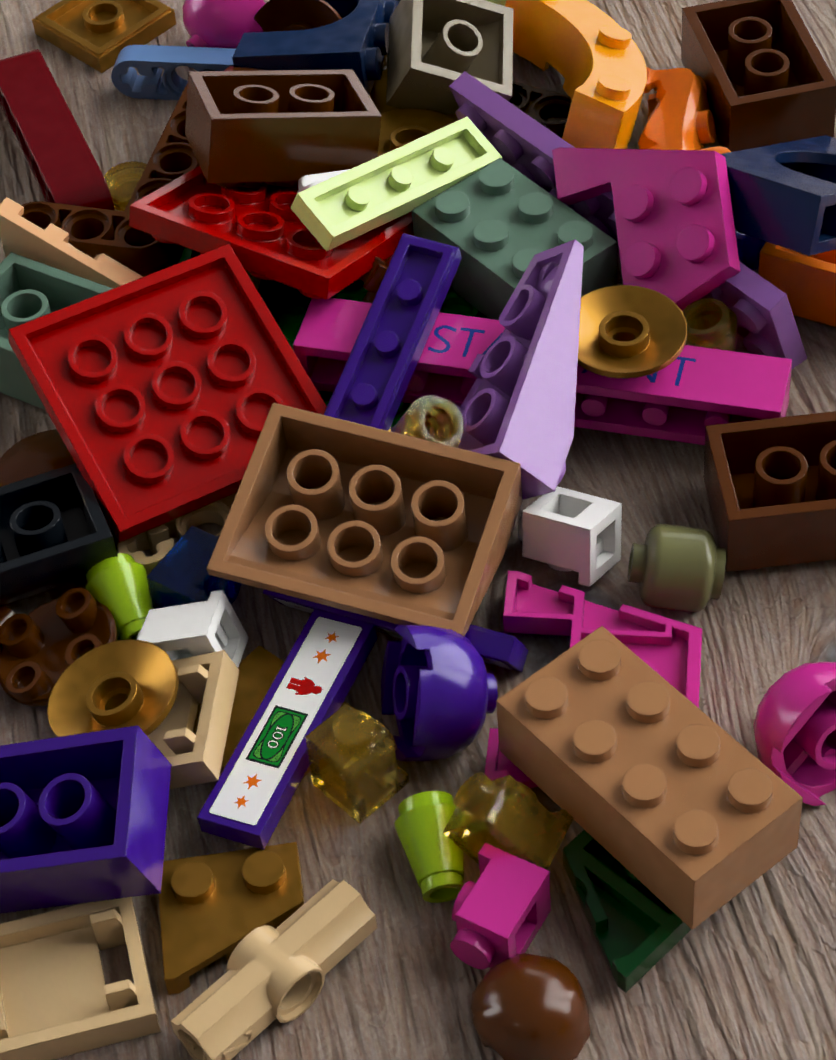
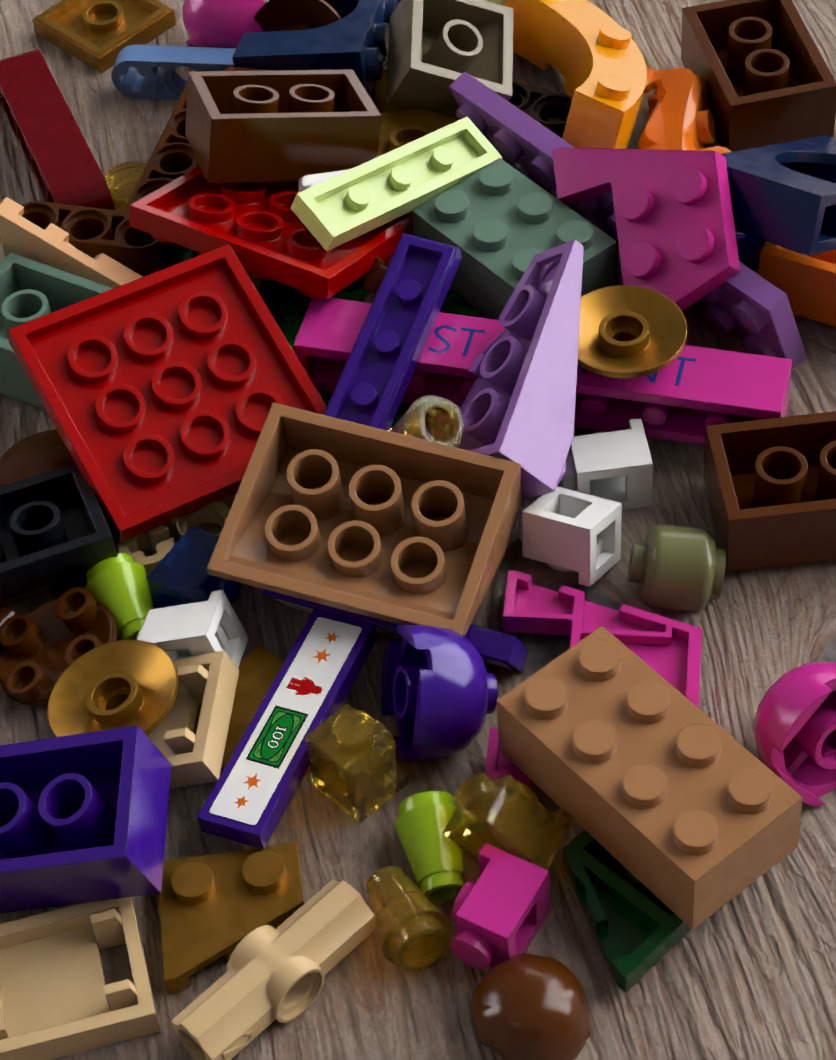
clear yellow cone [683,298,737,352] -> none
none -> clear yellow cone [366,866,451,973]
none -> white brick [560,418,653,510]

